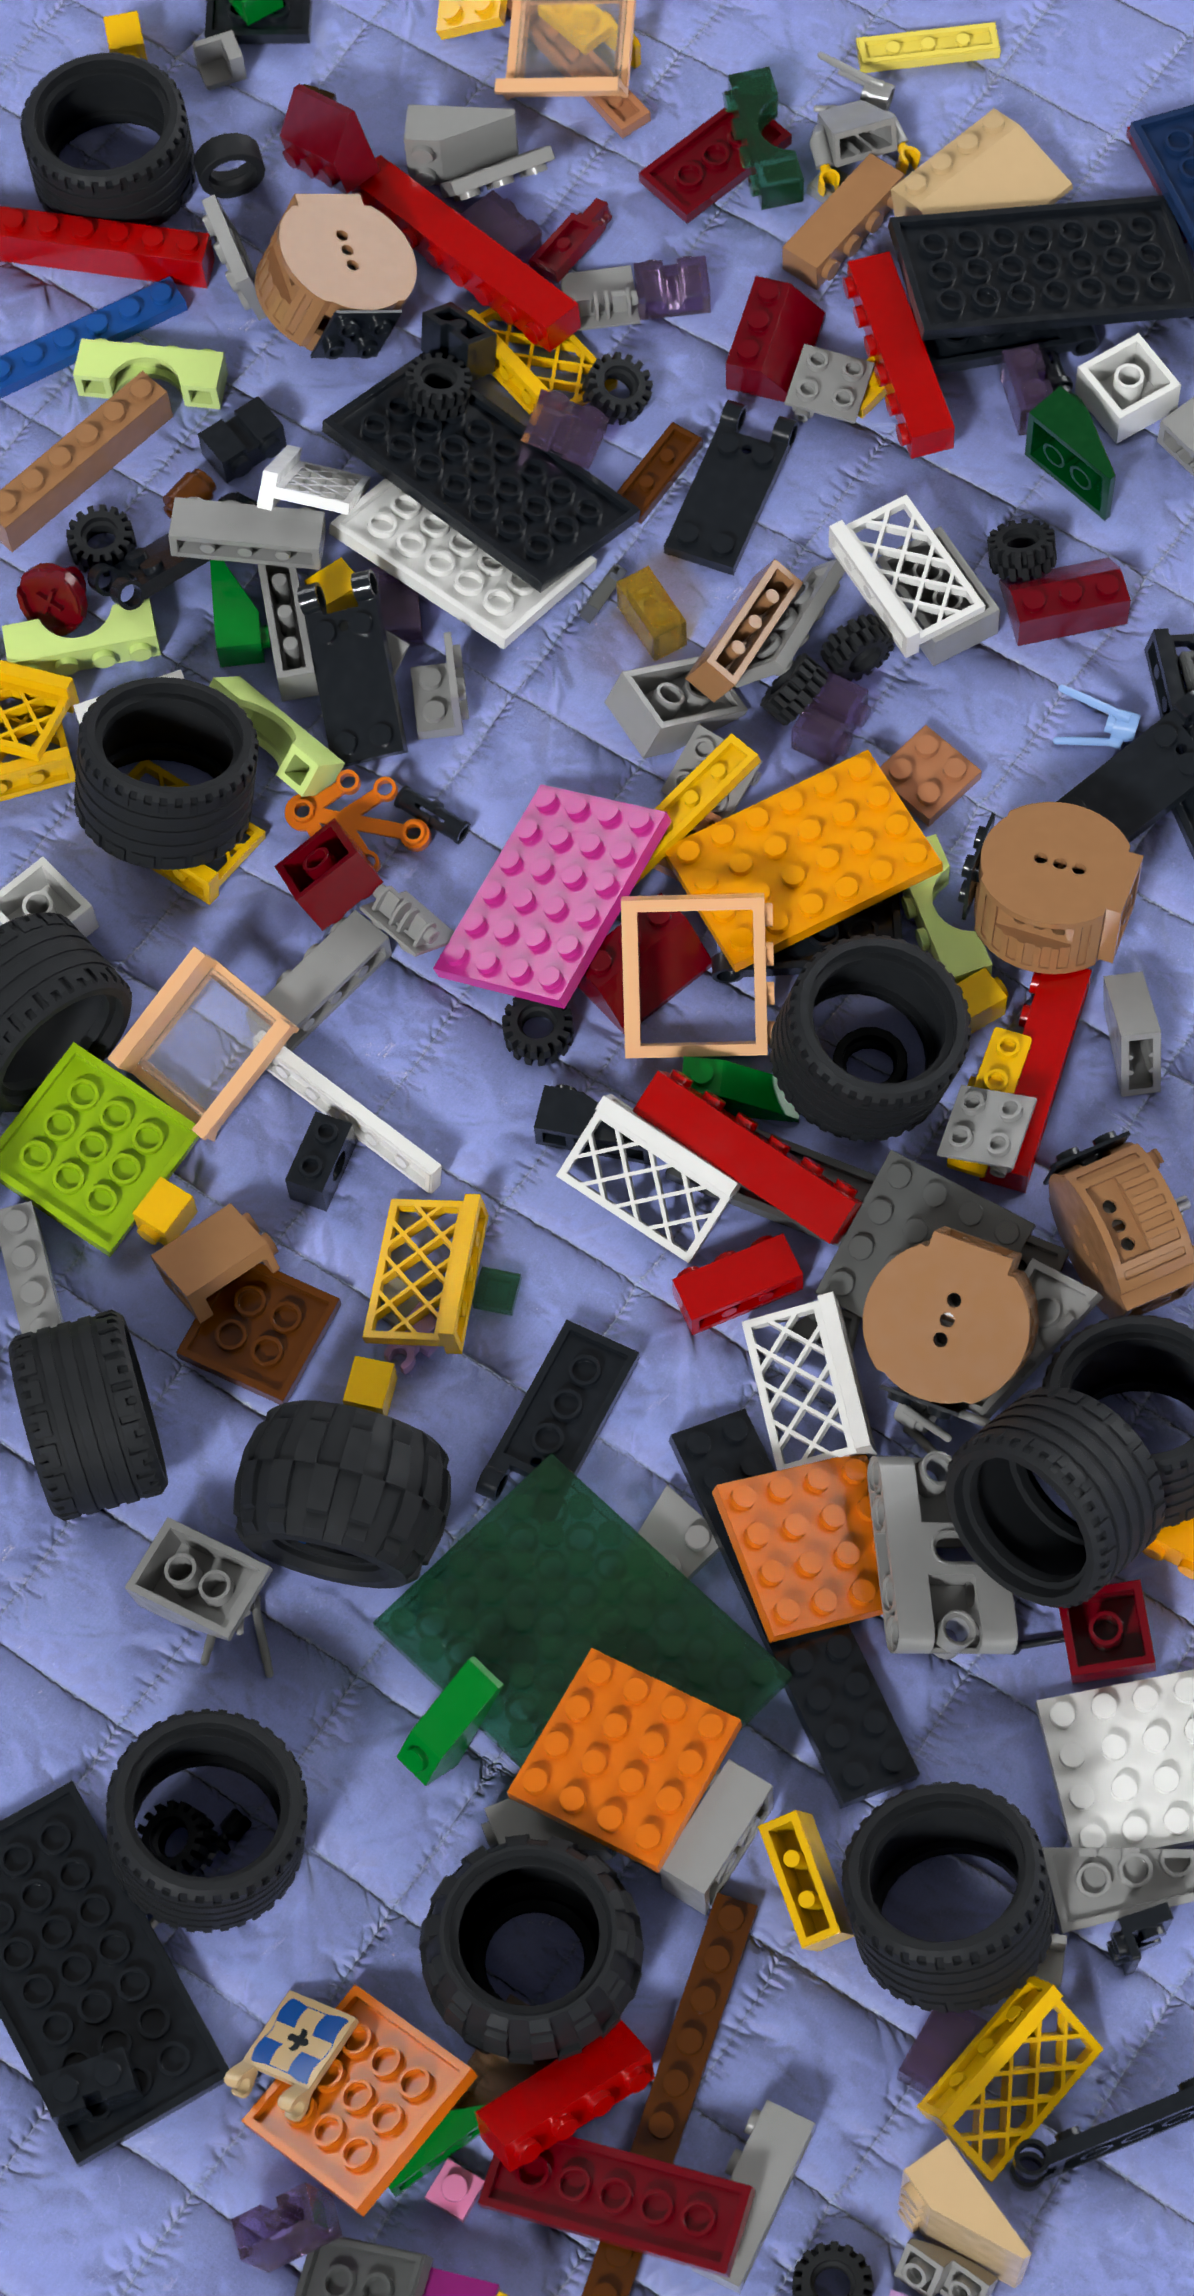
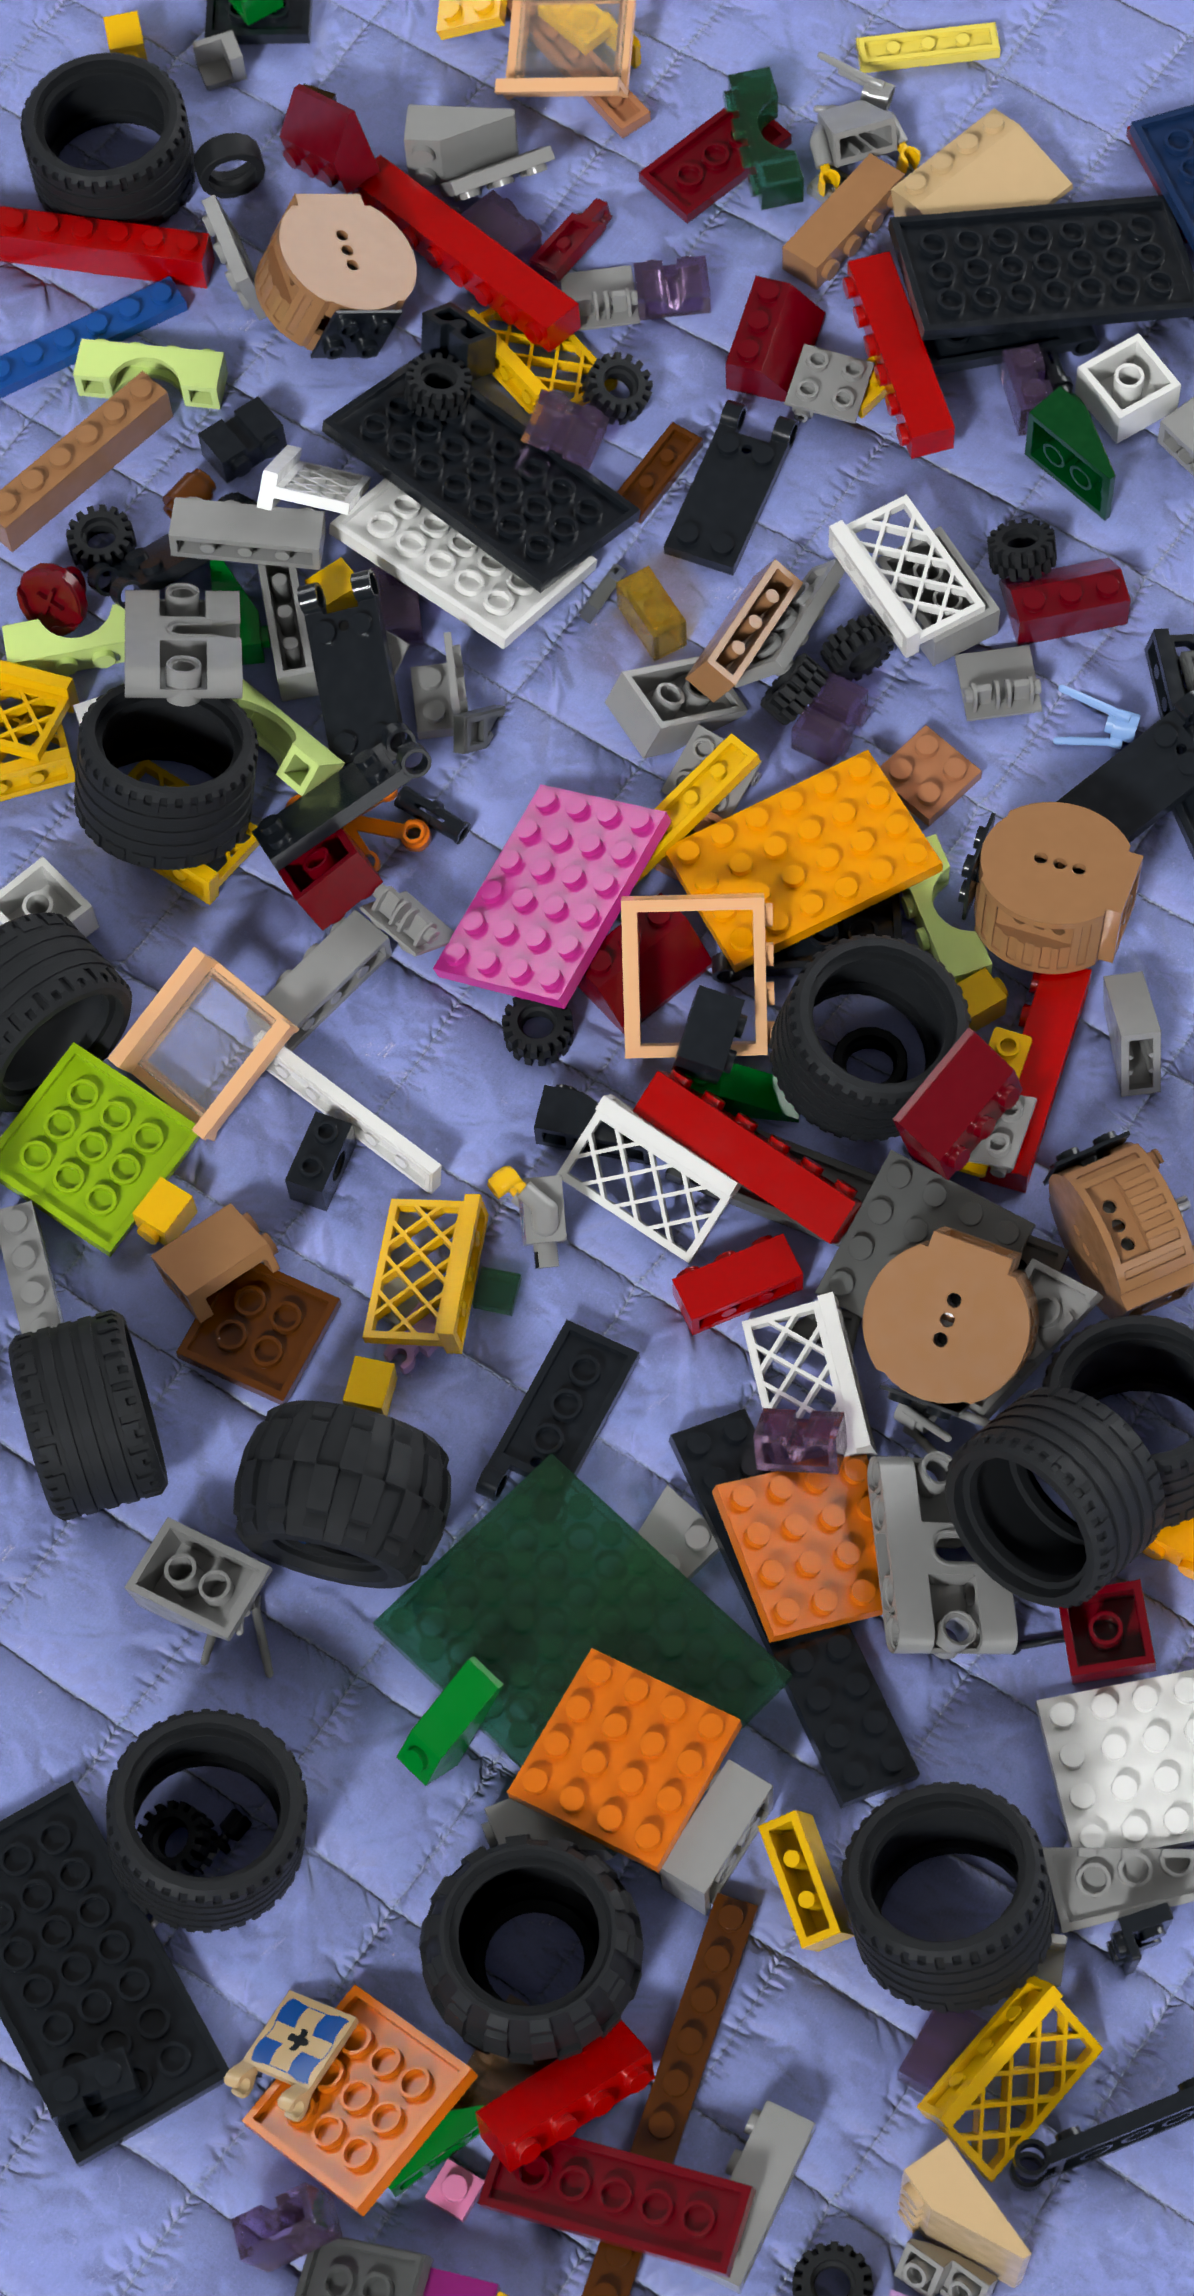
none -> light grey connector [125,583,243,707]
none -> black hinge [252,722,431,871]
none -> dark grey tile [453,705,506,754]
none -> light grey torso [487,1166,567,1269]
none -> black brick [671,985,748,1085]
none -> clear purple brick [754,1408,847,1474]
none -> dark red slope [893,1028,1023,1180]
none -> light grey hinge [954,645,1042,722]

